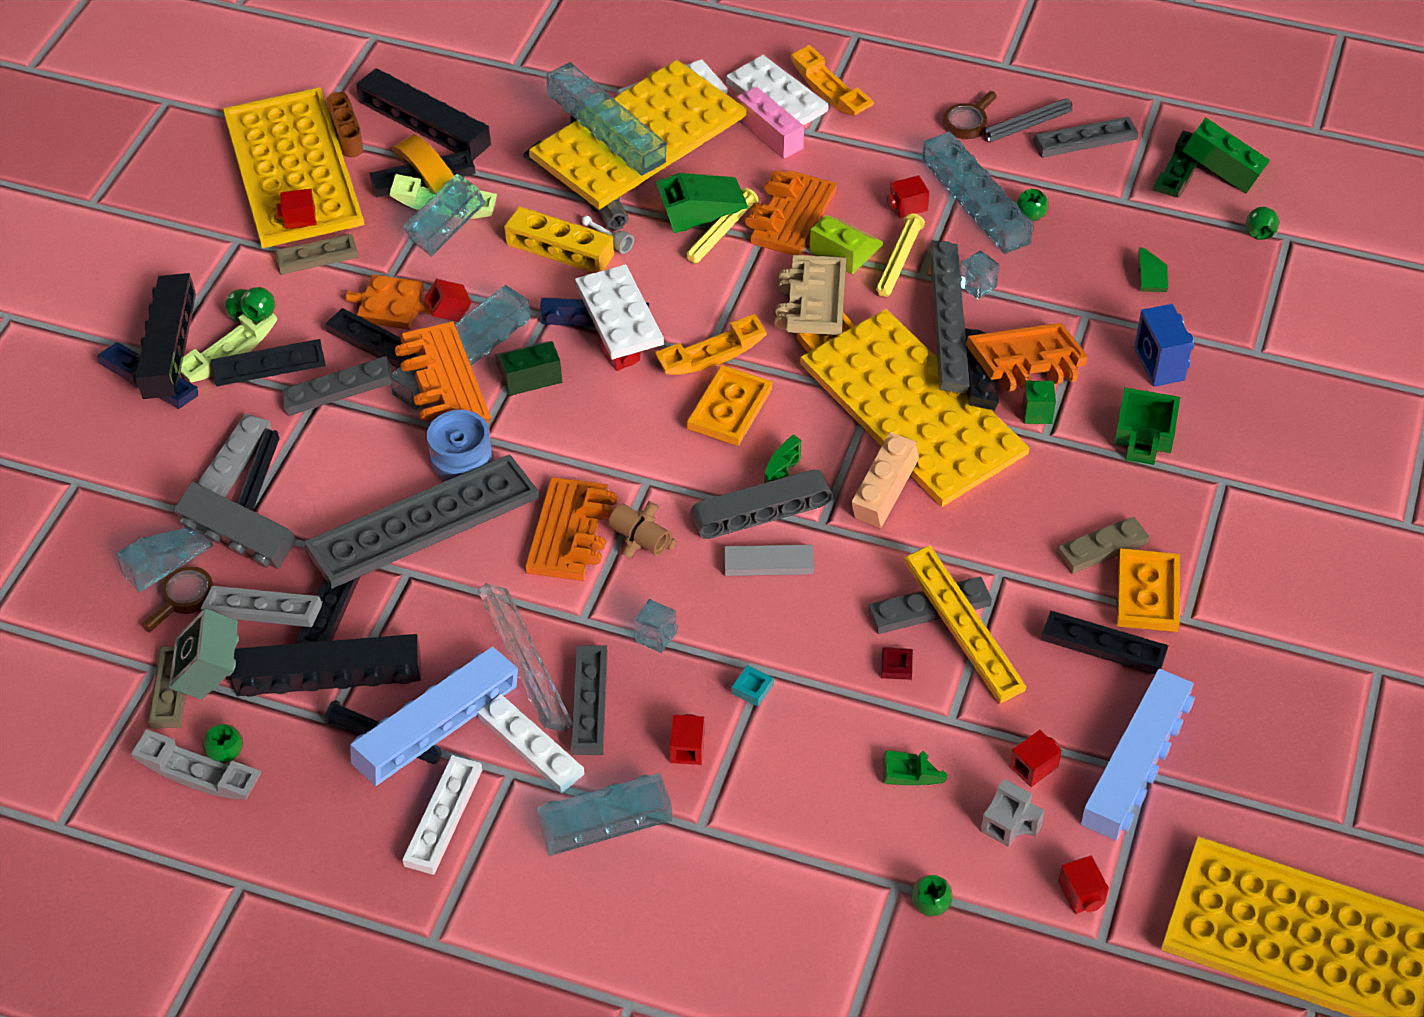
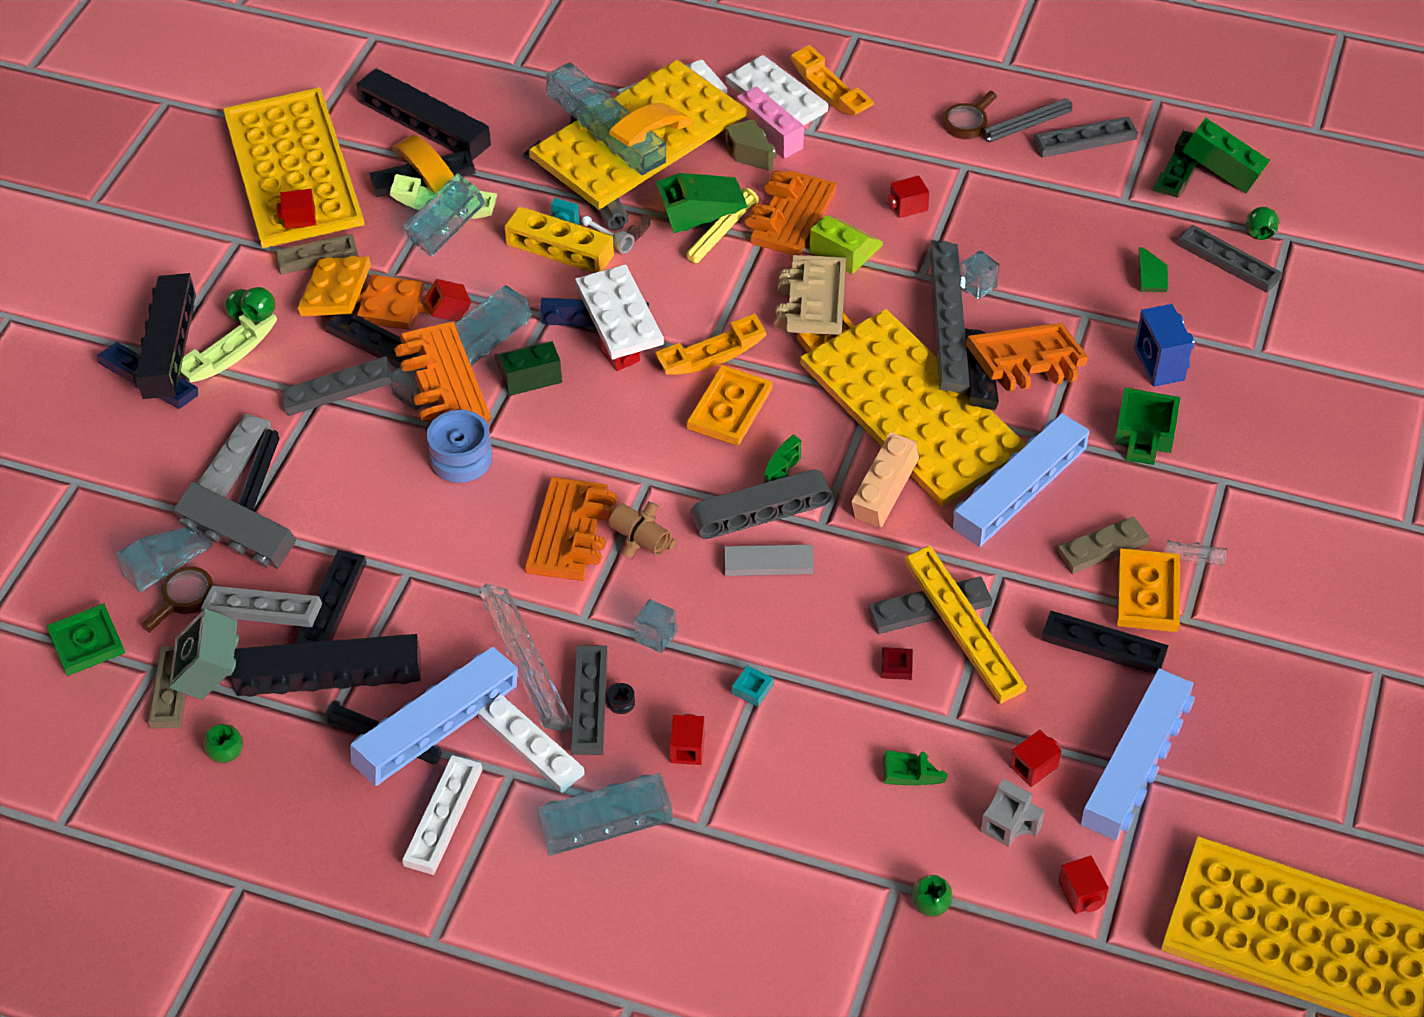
light grey slope [131,729,261,799] -> none
black plate [211,339,326,387] -> none
dark grey plate [304,454,539,589] -> none
dark orange beam [326,92,364,157] -> none
light yellow axle [876,213,925,297] -> none
clear light blue brick [922,131,1034,254] -> none
green piece [1016,189,1049,222] -> none
green brick [1023,381,1056,424] -> none
none -> green plate [47,603,125,676]
none -> light orange plate [298,256,371,316]
none -> teal plate [550,198,580,225]
none -> black bush [607,683,635,714]
none -> light orange slope [609,103,693,146]
none -> clear smoke piece [627,214,651,241]
none -> olive slope [726,119,776,171]
none -> light blue brick [953,413,1090,547]
none -> clear pin [1165,540,1227,567]
none -> dark grey tile [1177,225,1283,293]

